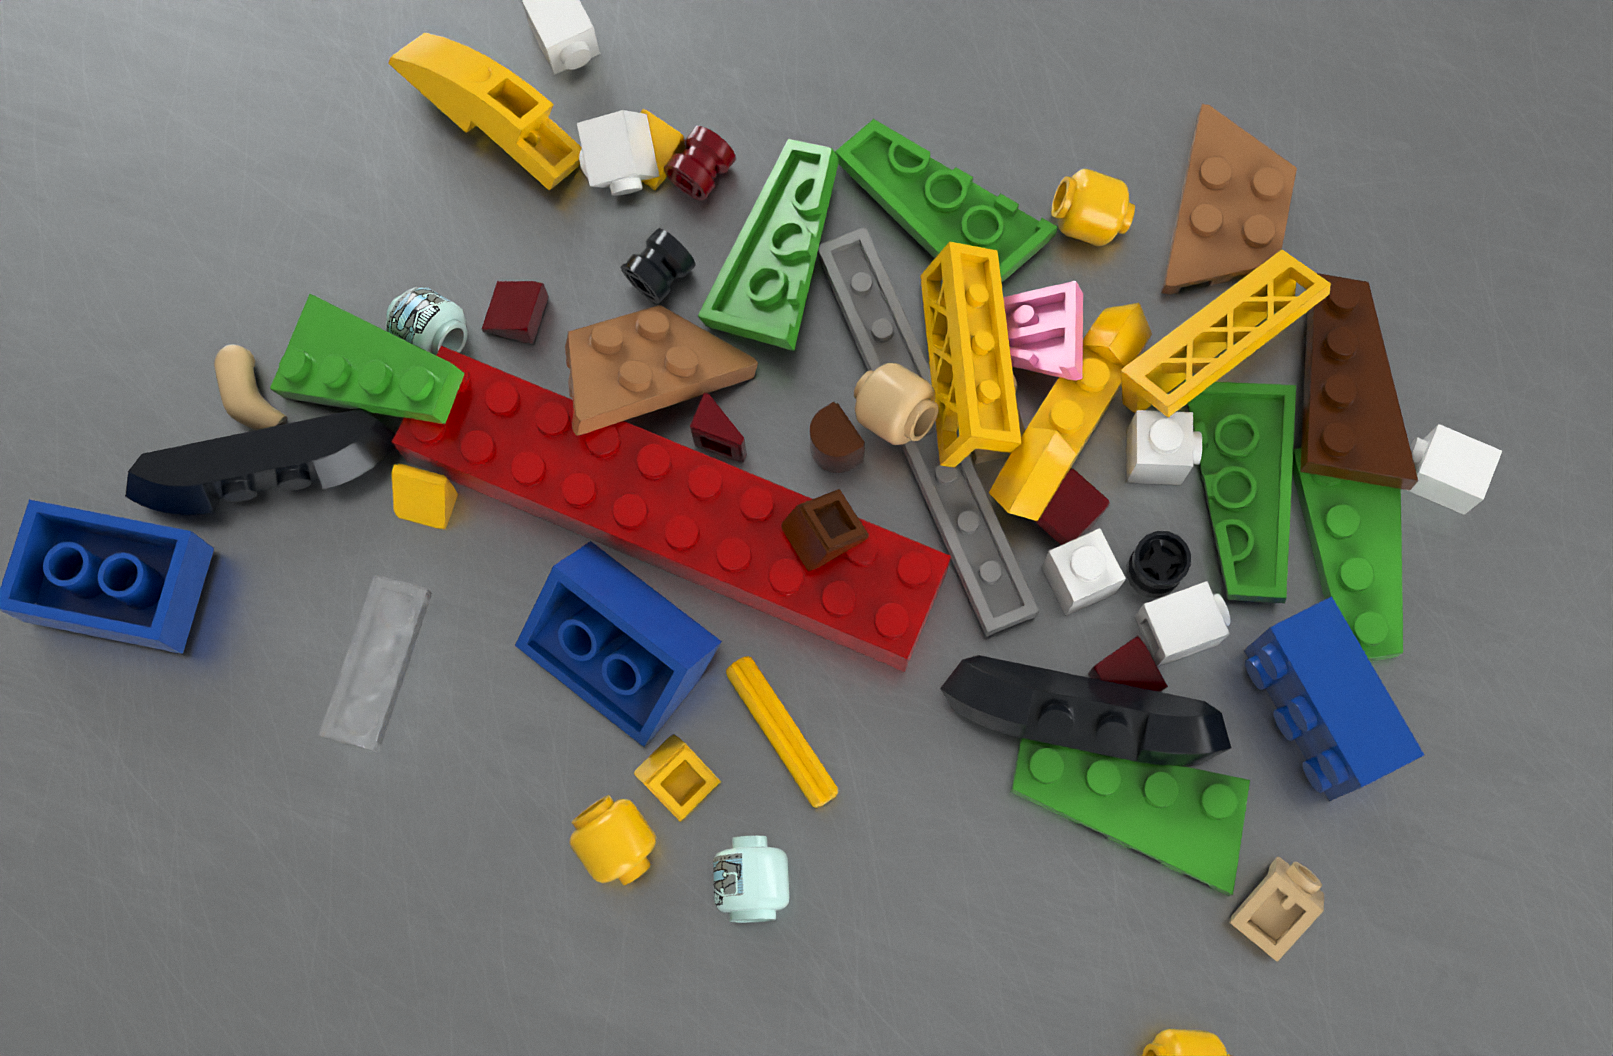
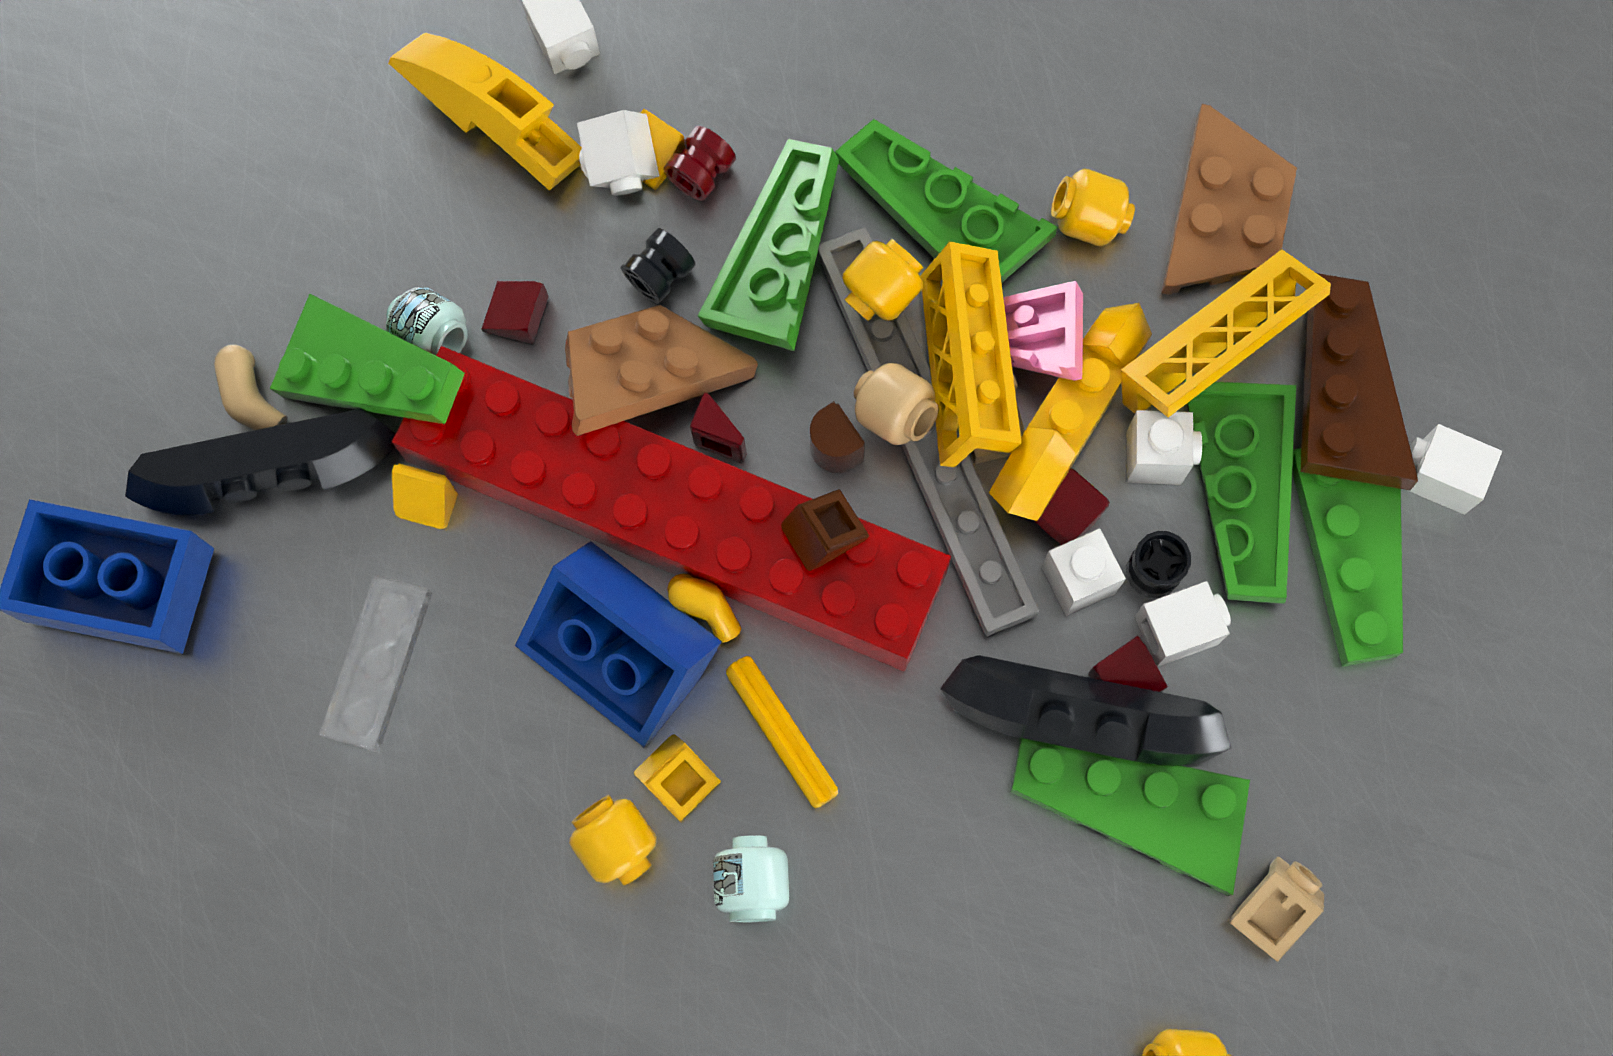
blue brick [1244,596,1425,801] -> none
none -> yellow arm [667,574,741,643]
none -> yellow head [843,239,923,322]

